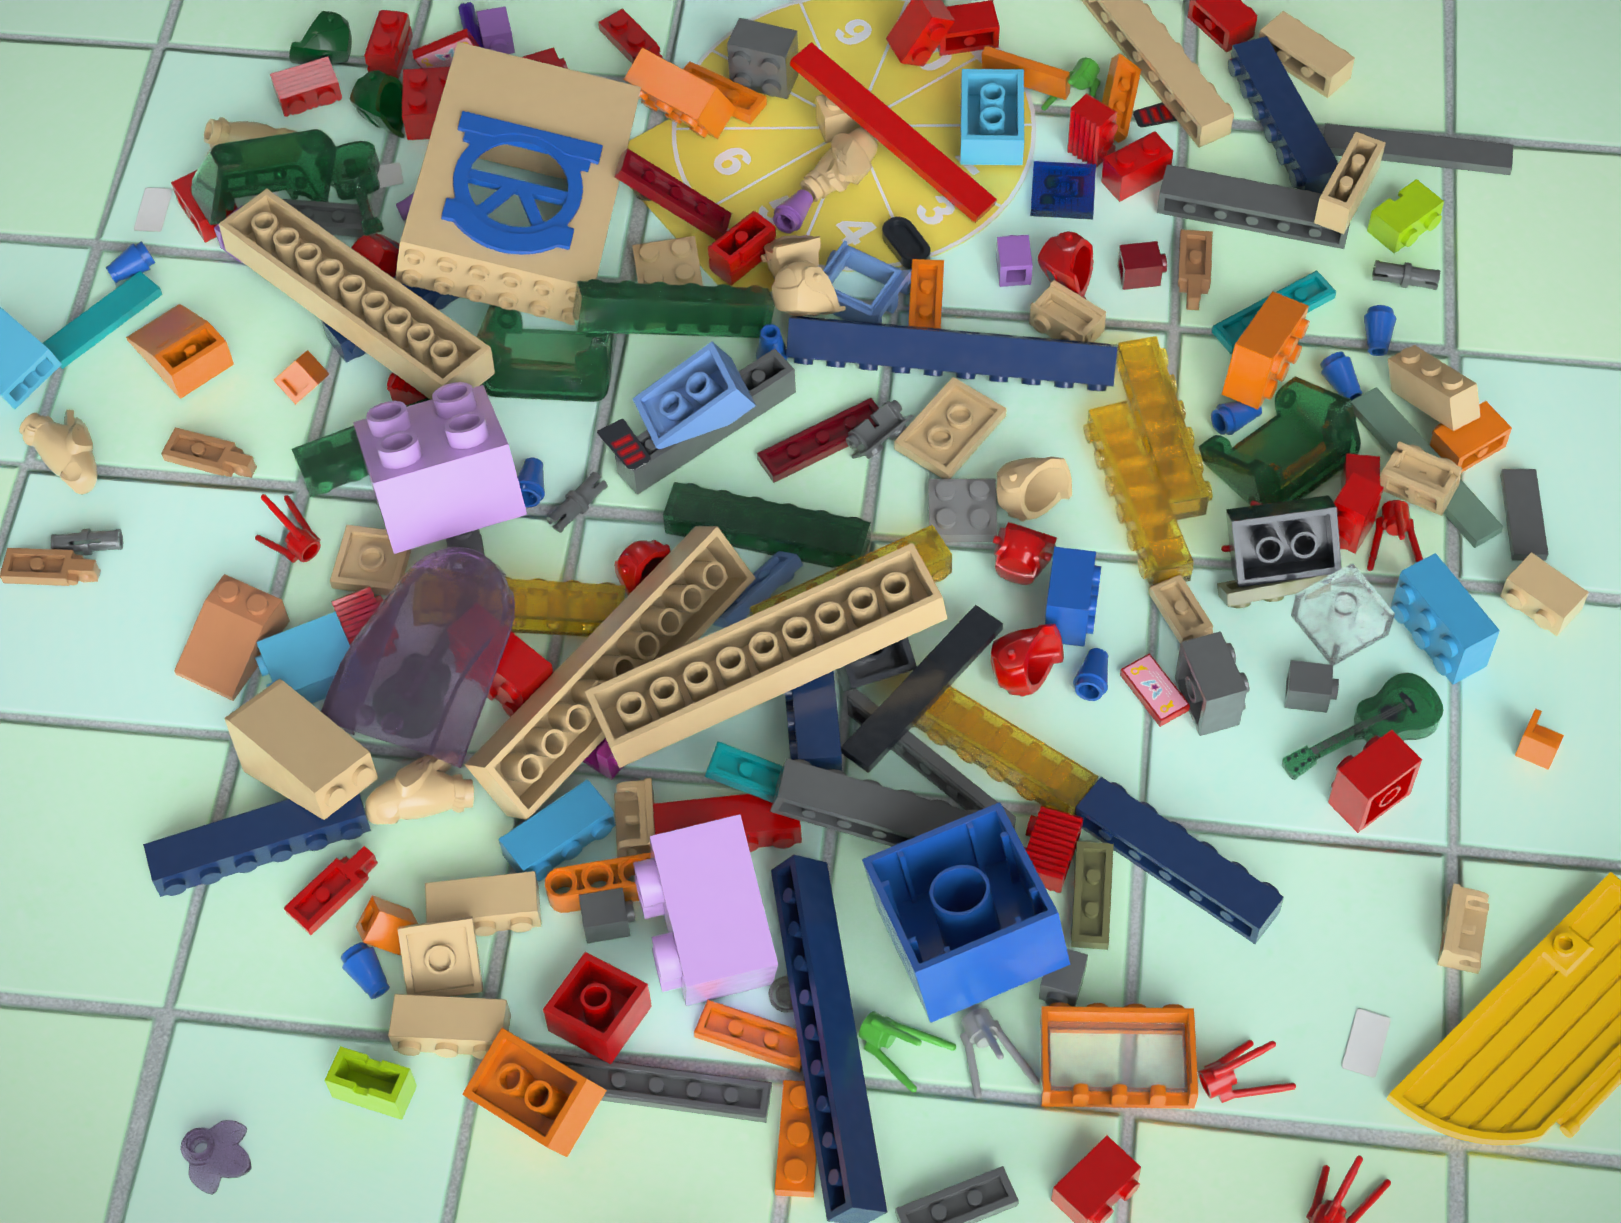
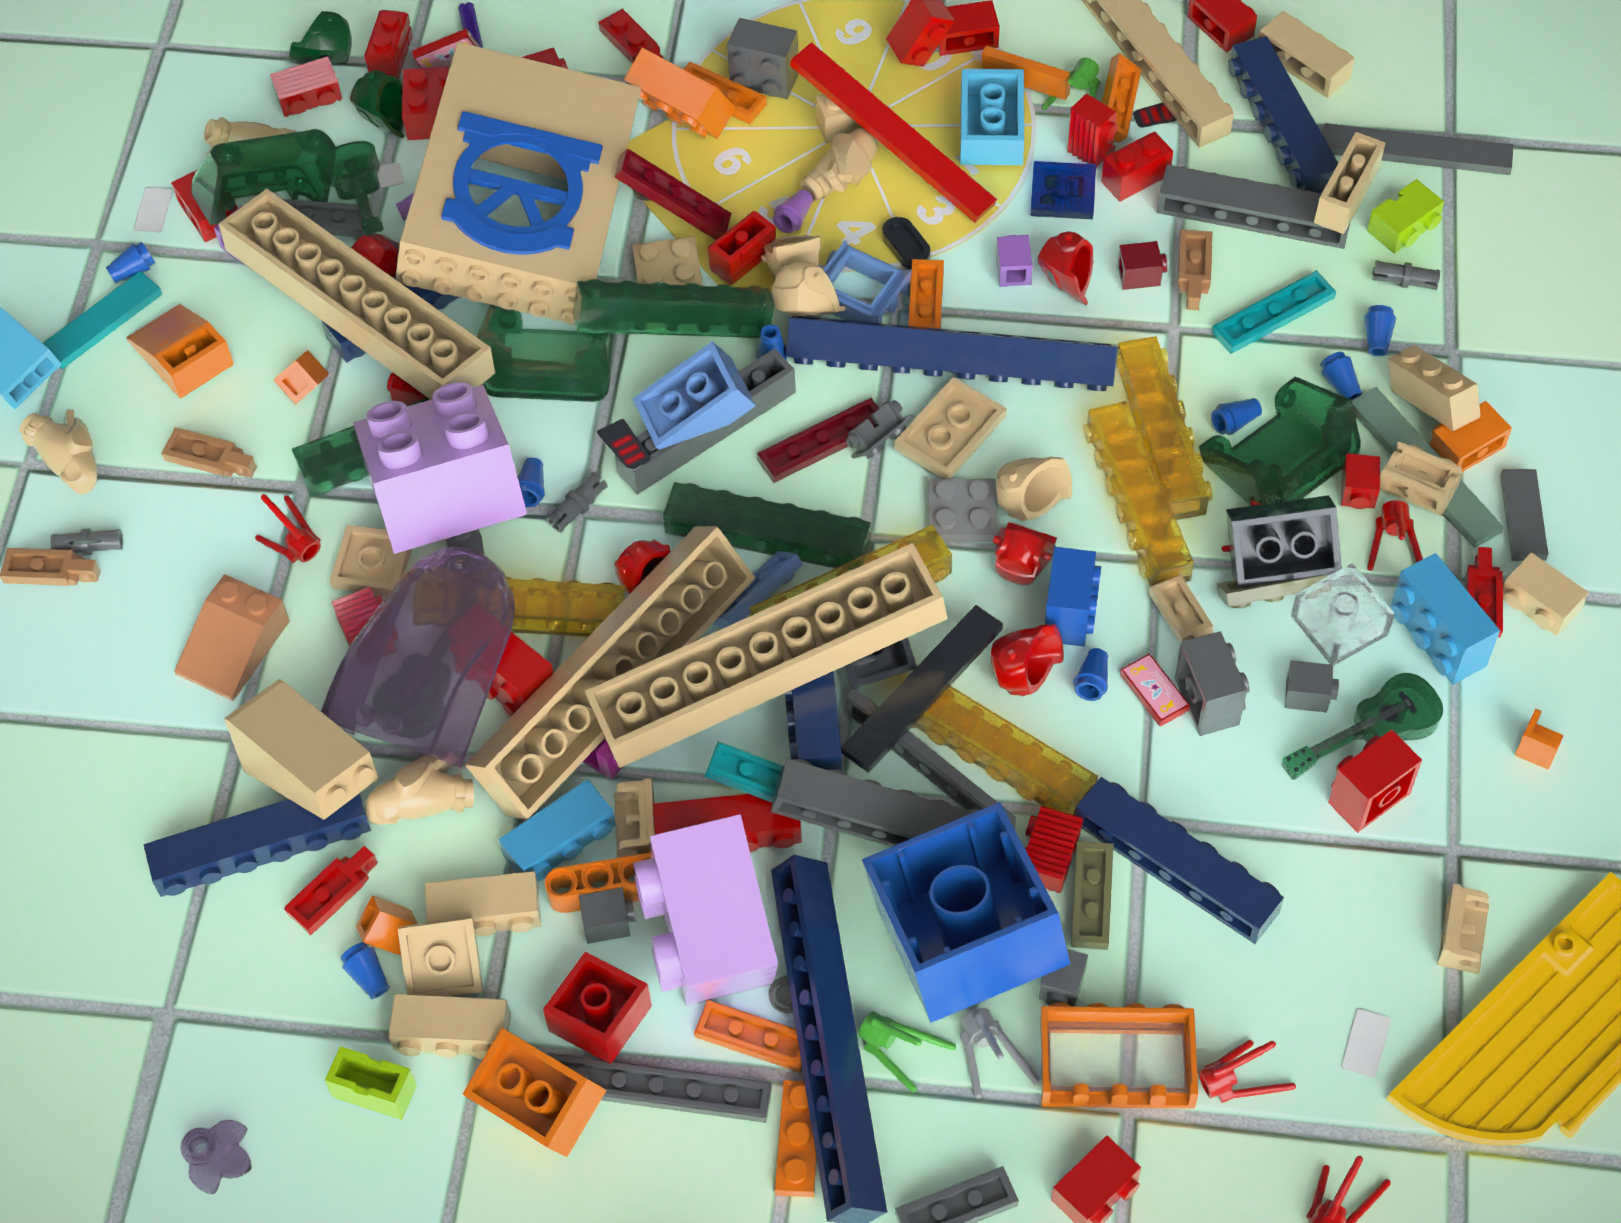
medium azure brick [255,612,364,704] -> none
medium lavender brick [476,6,515,54] -> none
tan hinge [1029,280,1106,342] -> none
orange brick [1221,291,1310,410] -> none
red brick [1334,472,1384,554] -> none
none -> red hinge [1465,547,1503,638]

